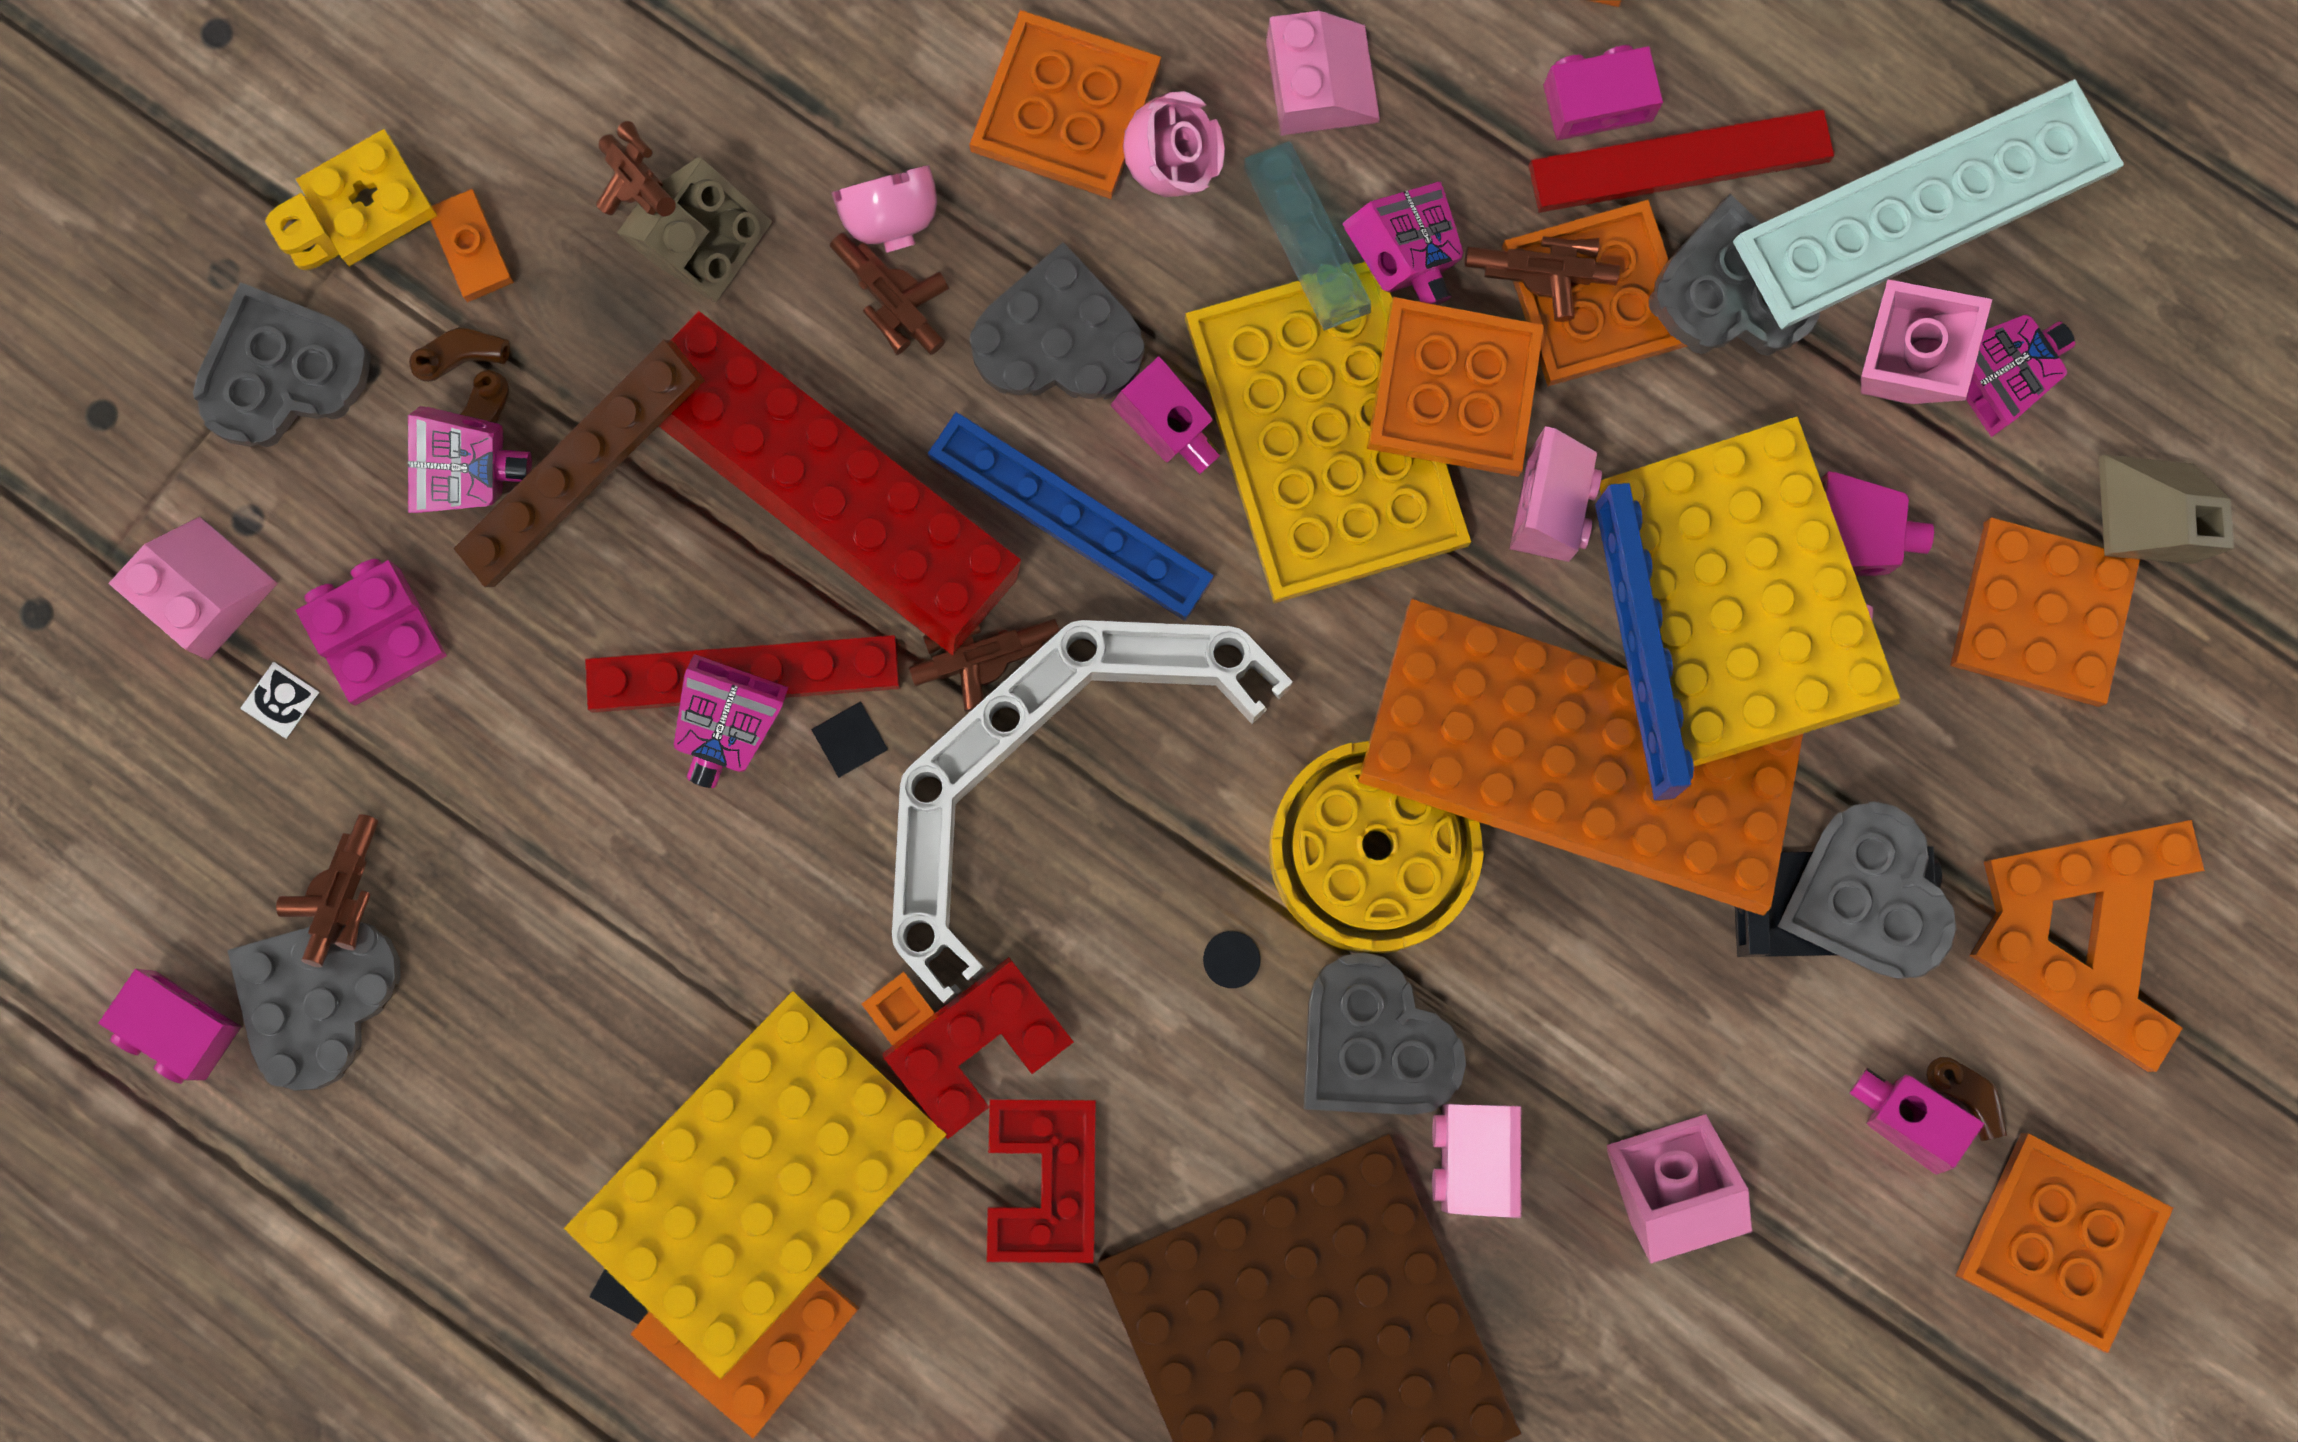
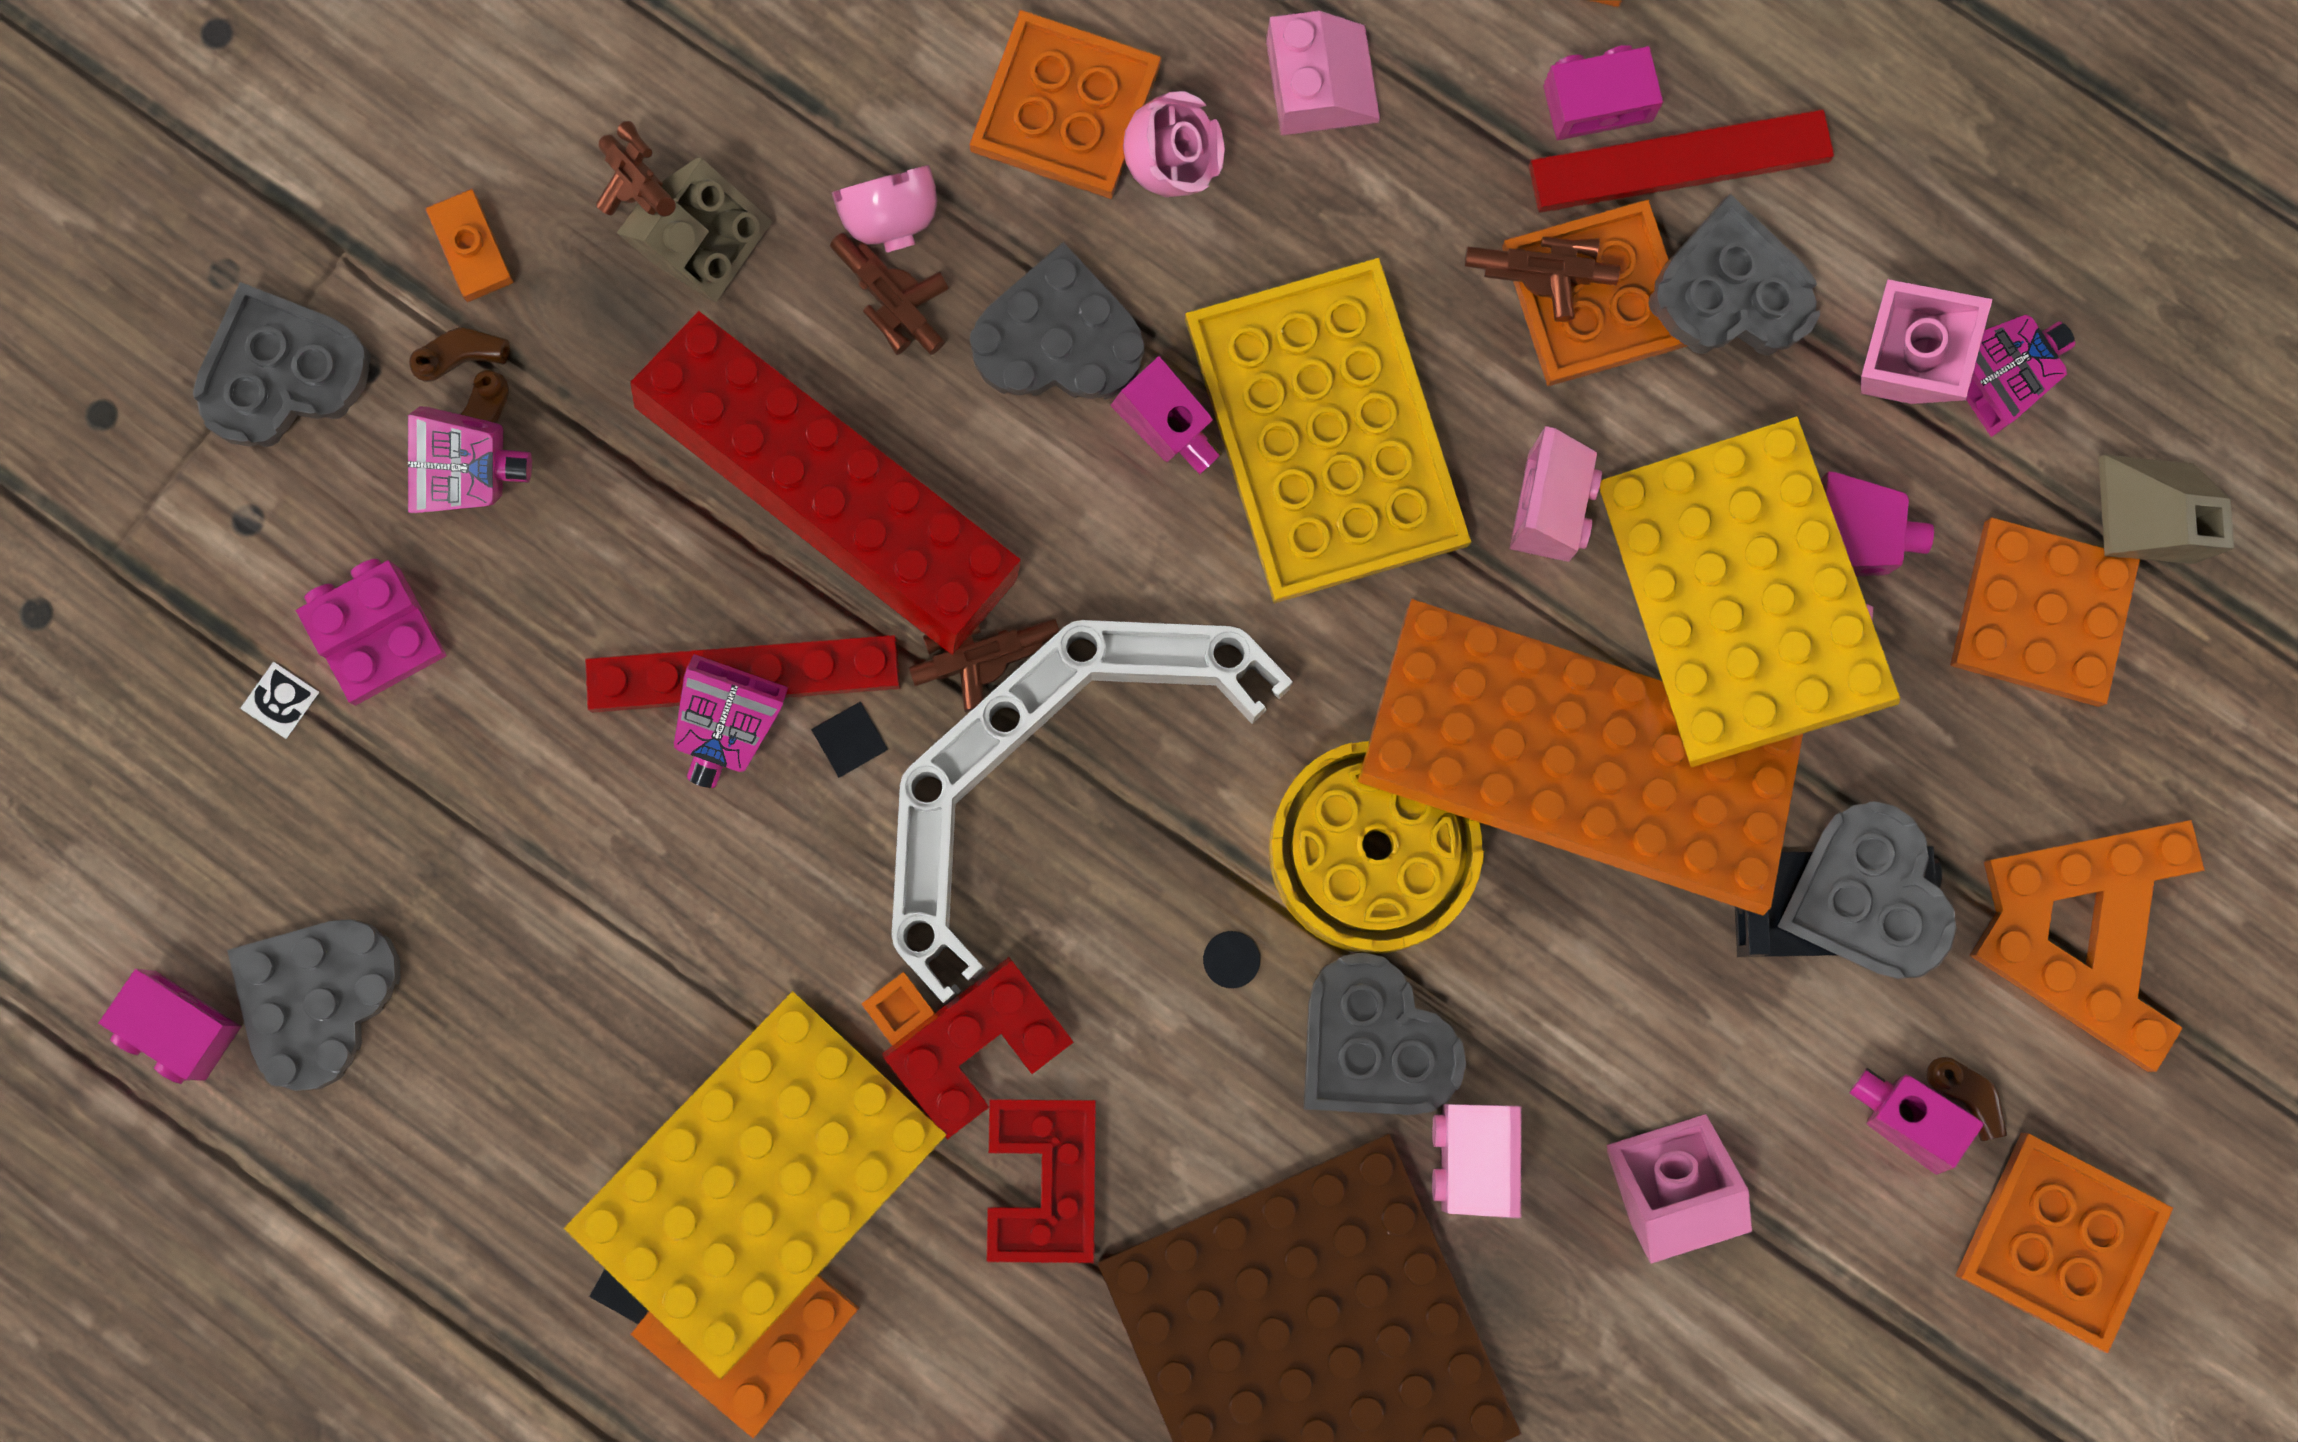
bright pink slope [108,517,278,660] -> none
yellow plate [265,129,437,270] -> none
copper piece [276,814,379,967] -> none
reddish brown plate [453,339,705,587] -> none
blue plate [928,412,1214,622] -> none
clear light blue plate [1244,141,1371,330] -> none
dark pink torso [1342,181,1463,305] -> none
orange plate [1367,297,1544,477] -> none
blue plate [1595,483,1694,801] -> none
light aqua plate [1733,79,2124,330] -> none

